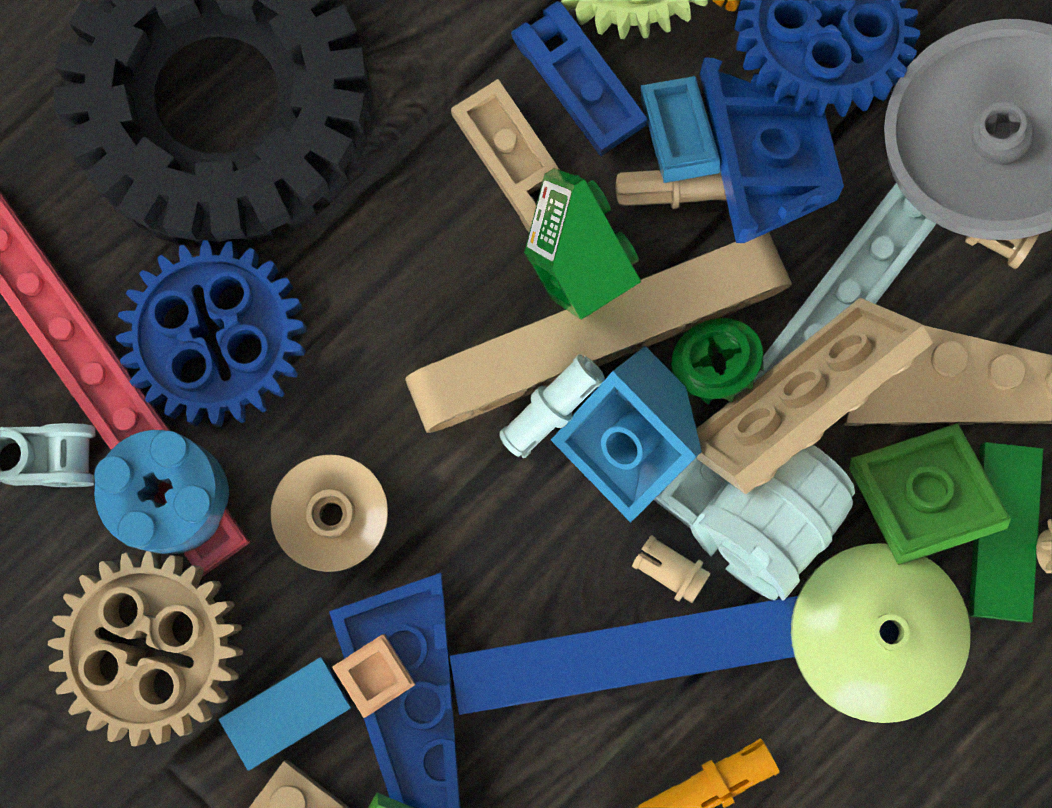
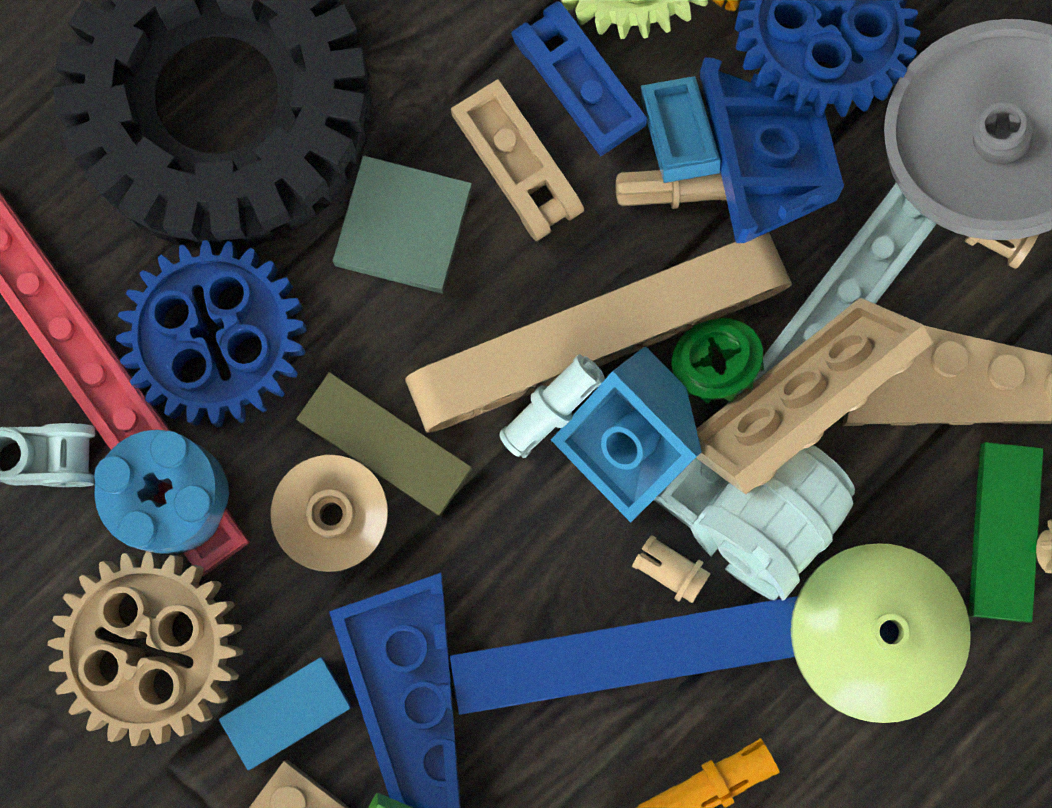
light nougat tile [332,634,416,718] -> none
green slope [524,168,641,320] -> none
bright green plate [849,423,1011,565] -> none
none -> olive tile [296,372,472,517]
none -> sand green tile [333,156,472,294]

